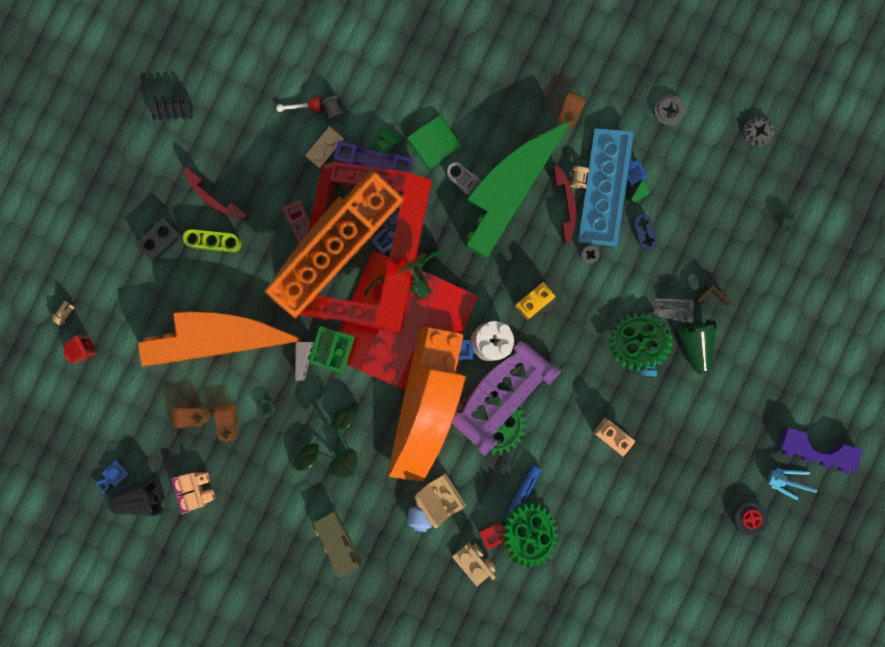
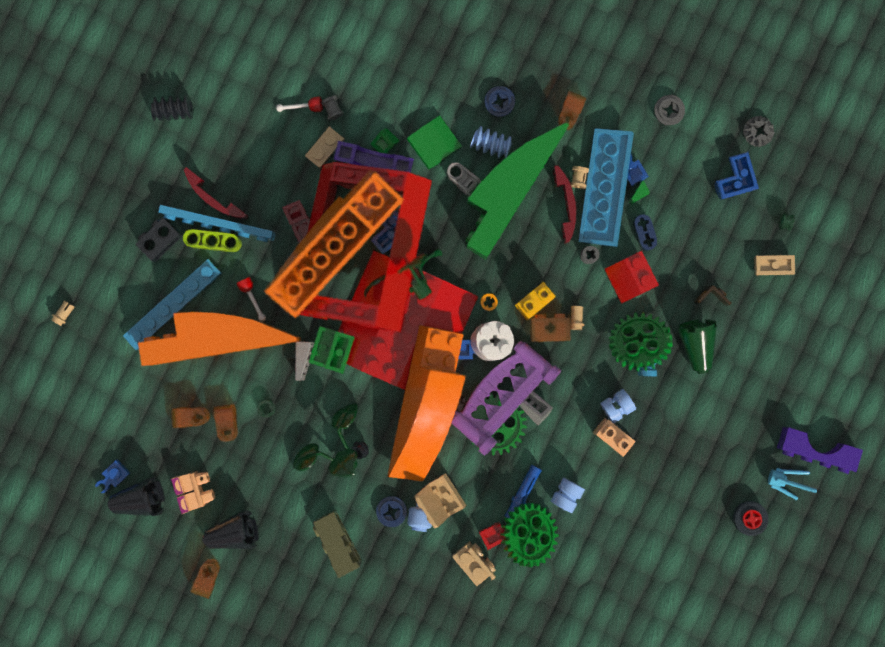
red slope [63,335,98,363] -> none
clear slope [654,299,694,323] -> none
none -> dark azure plate [123,259,222,350]
none -> dark azure plate [158,205,275,243]
none -> clear orange piece [191,559,220,599]
none -> black cone [202,510,259,549]
none -> hinge [236,277,266,321]
none -> black plate [351,441,369,459]
none -> dark blue gear [376,496,407,527]
none -> light blue piece [470,126,512,159]
none -> light orange bush [480,293,498,311]
none -> dark blue gear [485,86,515,117]
none -> light grey slope [520,391,553,425]
none -> clear orange brick [530,314,571,342]
none -> light blue wheel [551,477,585,513]
none -> tan pin [569,306,584,330]
none -> light blue wheel [600,389,636,424]
none -> red slope [604,251,659,303]
none -> blue brick [715,152,759,200]
none -> tan plate [754,255,795,275]

